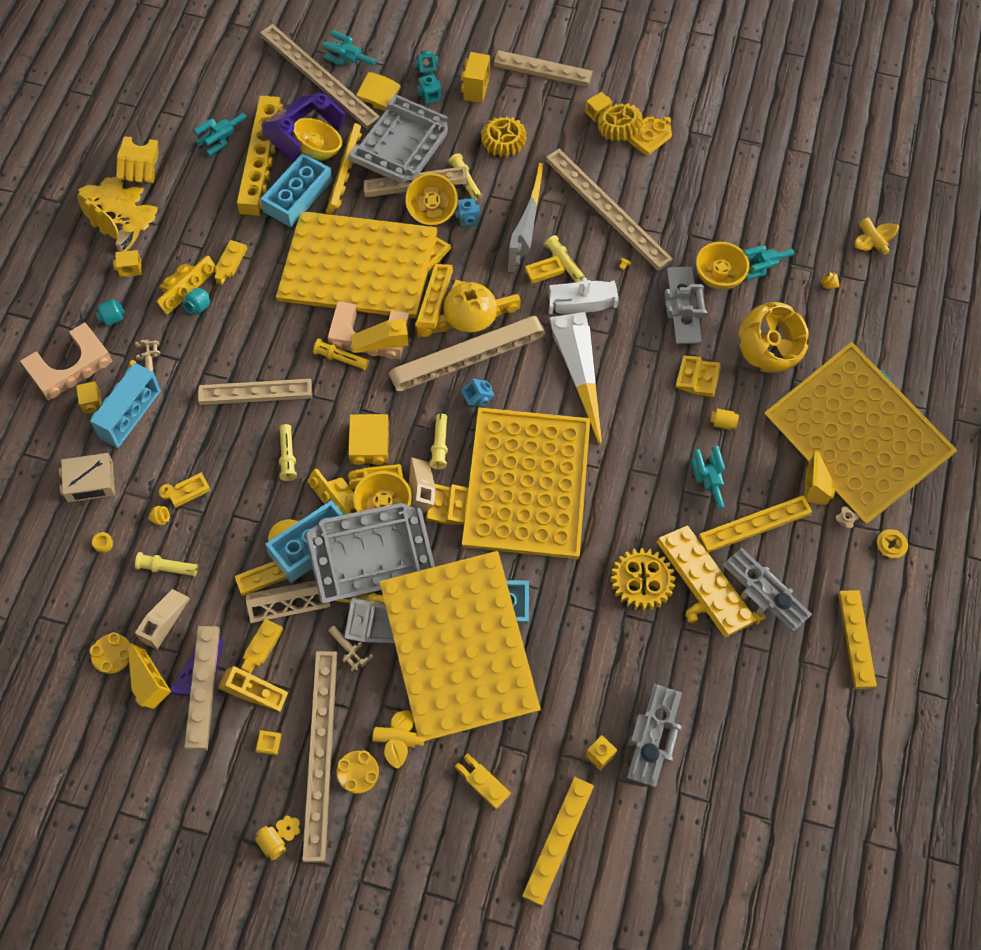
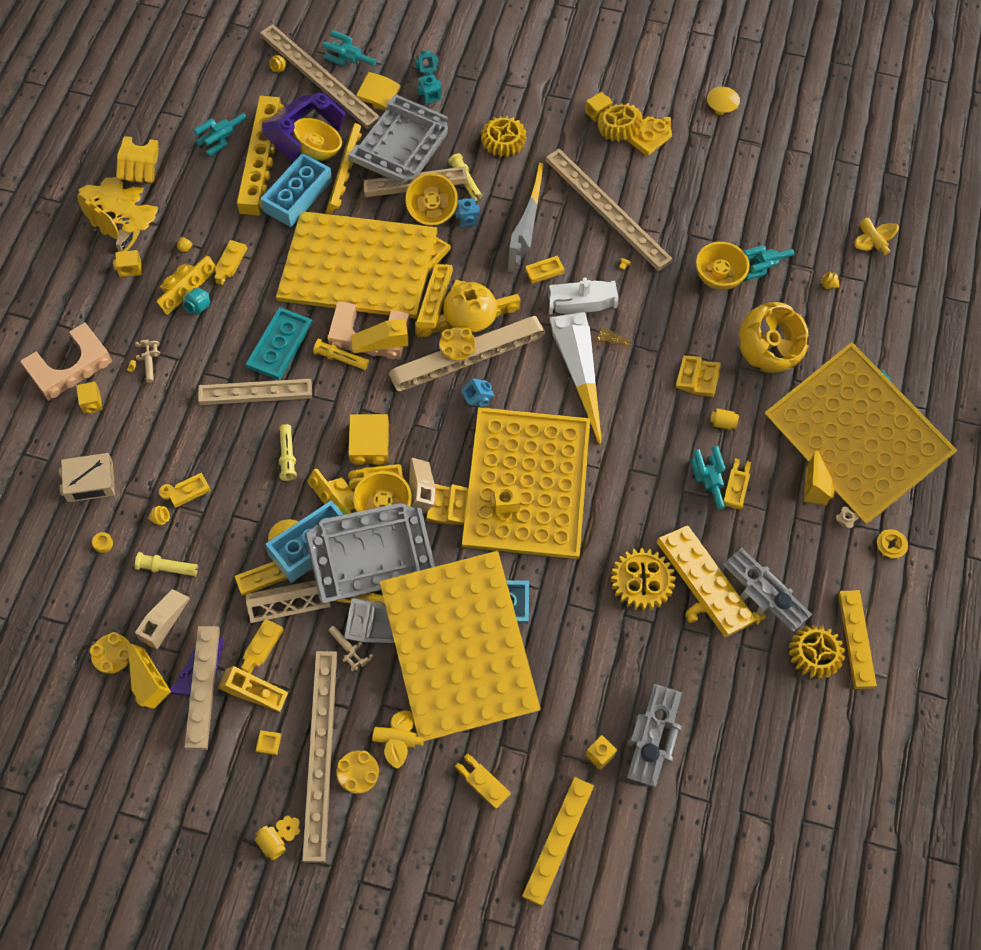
medium azure brick [90,363,161,448] -> none
teal head [96,299,125,326] -> none
light yellow pin [430,414,448,469] -> none
yellow brick [461,52,490,103] -> none
tan plate [494,50,592,87] -> none
light yellow pin [544,236,585,283] -> none
light grey piece [665,267,708,344] -> none
yellow plate [699,495,812,553] -> none
none -> yellow hinge [177,237,193,252]
none -> teal plate [246,307,312,380]
none -> yellow plate [269,55,286,72]
none -> yellow dish [439,327,476,361]
none -> yellow brick [490,486,520,514]
none -> clear yellow piece [597,327,633,346]
none -> yellow dish [707,87,740,115]
none -> yellow hinge [723,458,751,510]
none -> yellow gear [789,624,845,680]

